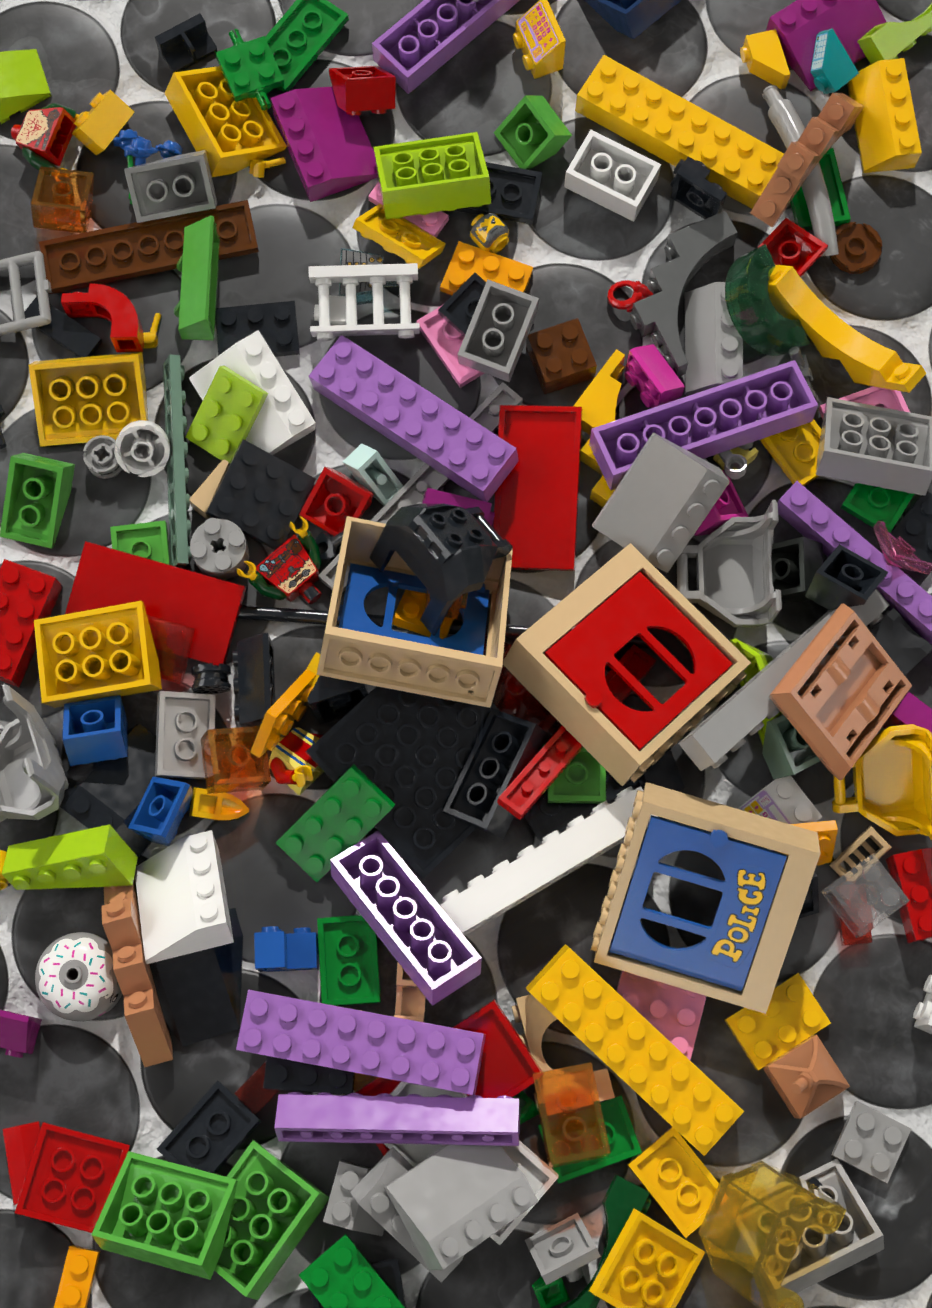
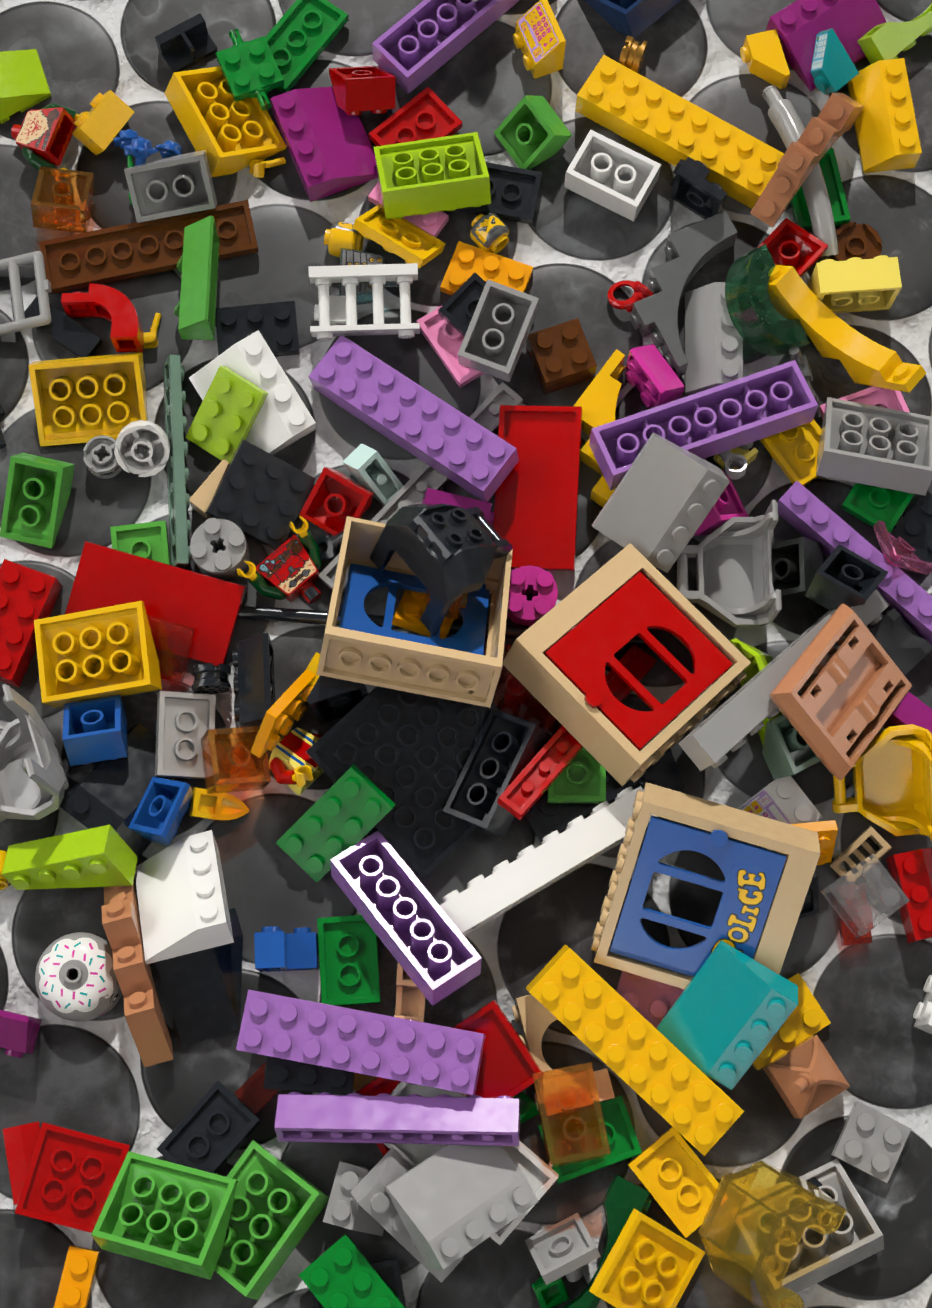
none -> yellow head [324,222,364,257]
none -> red plate [369,87,463,146]
none -> dark pink brick [507,566,558,626]
none -> pearl gold wheel [619,36,648,74]
none -> teal slope [657,940,798,1090]
none -> light yellow brick [807,255,902,313]

